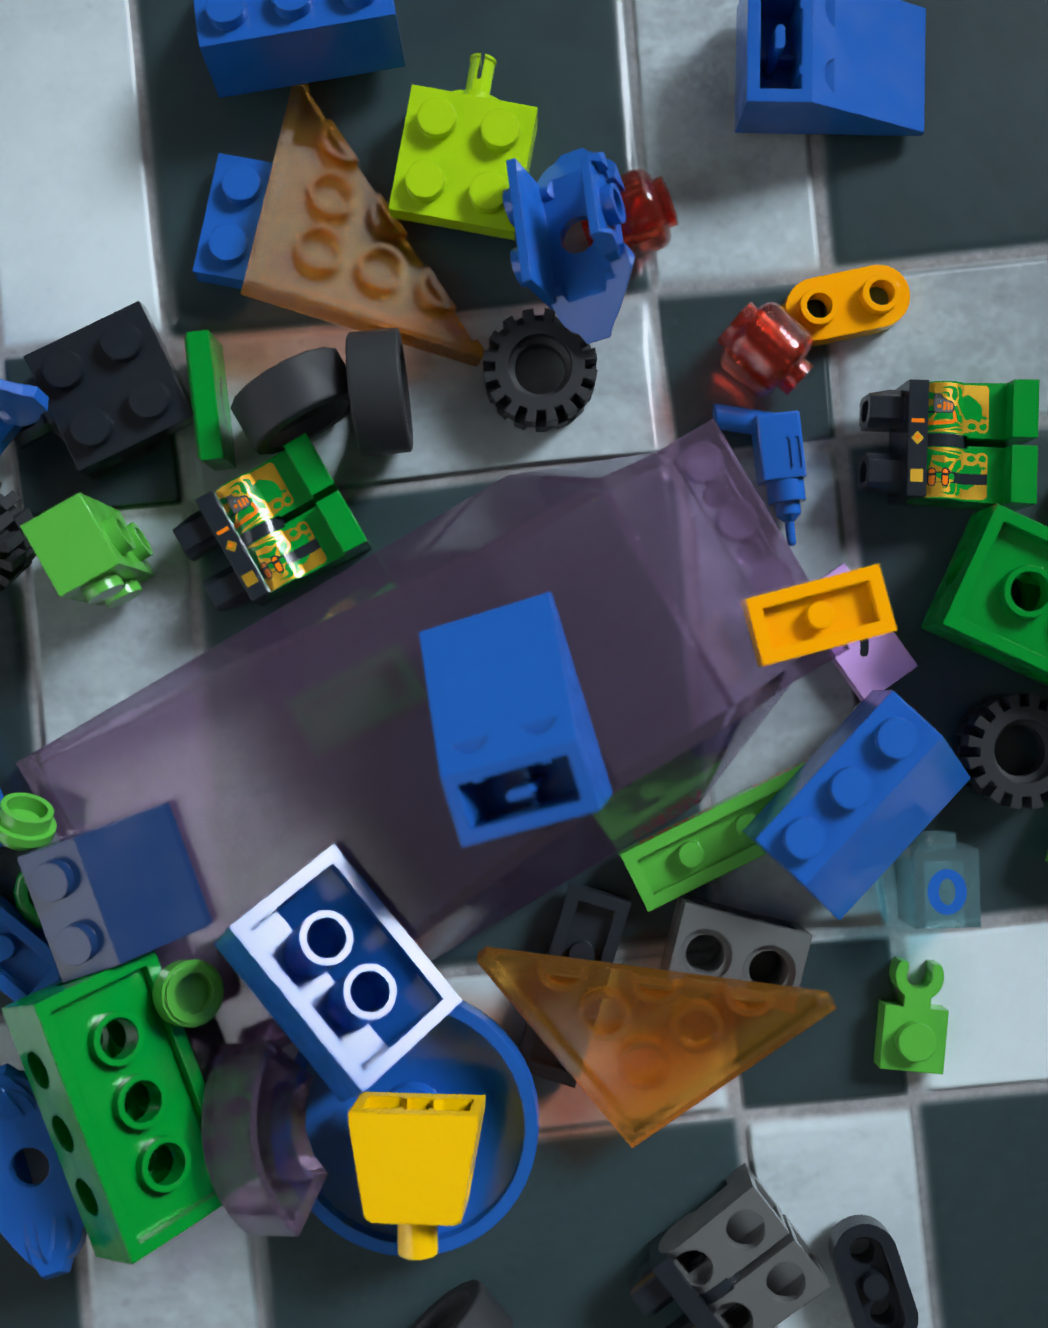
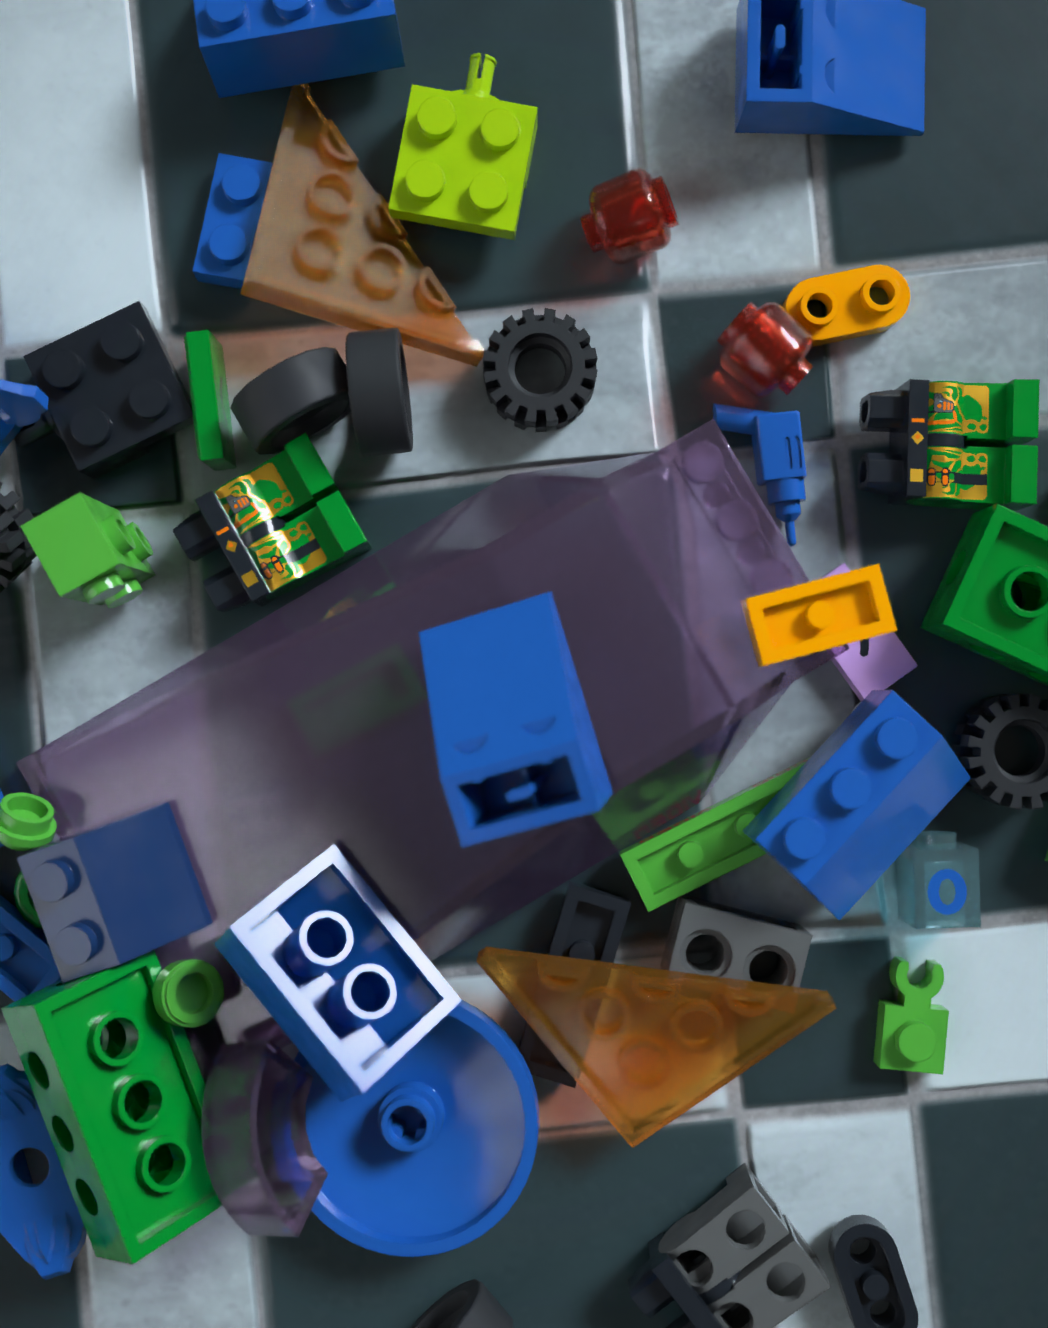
yellow torso [348,1092,486,1260] -> none
blue piece [503,148,635,344] -> none

